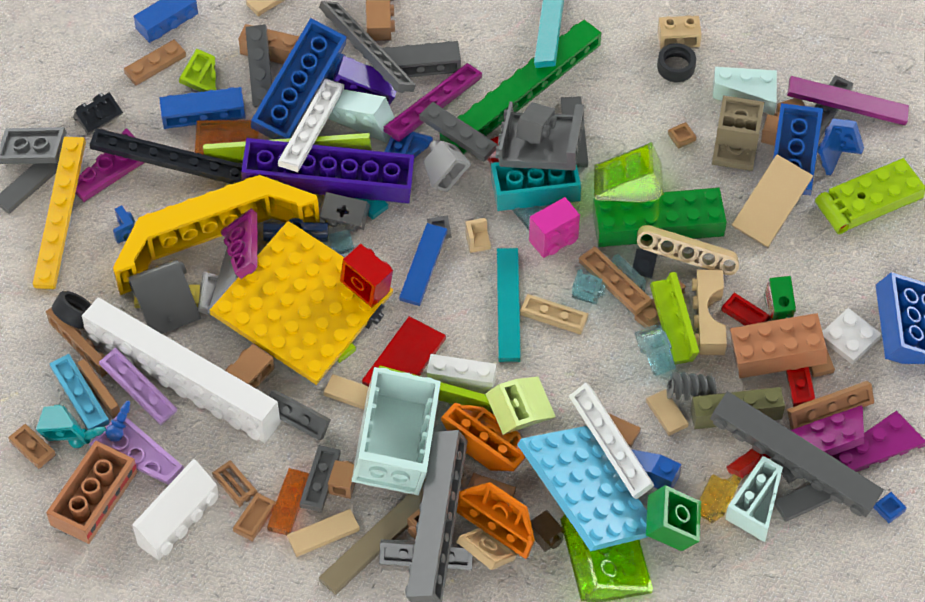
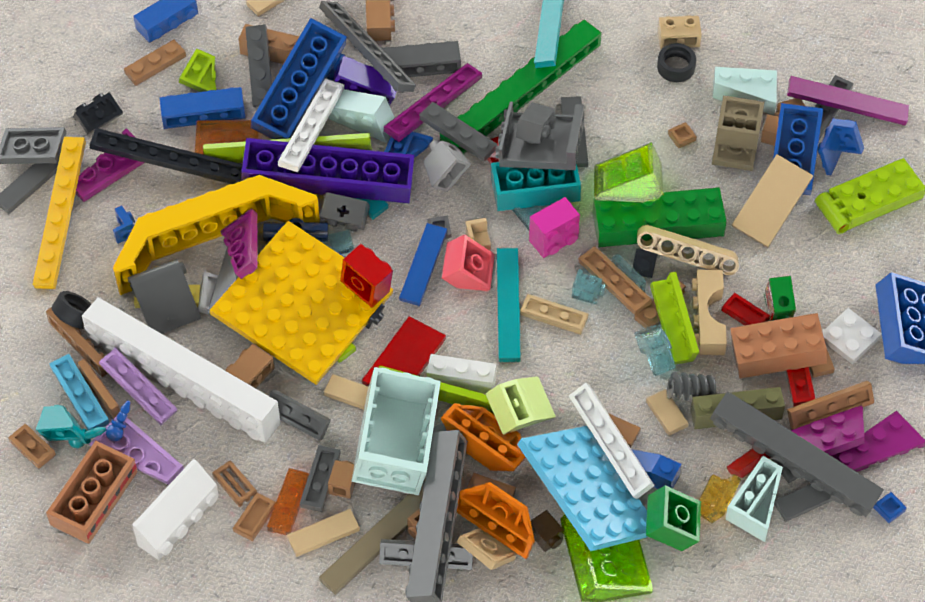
none -> coral slope [442,234,495,291]

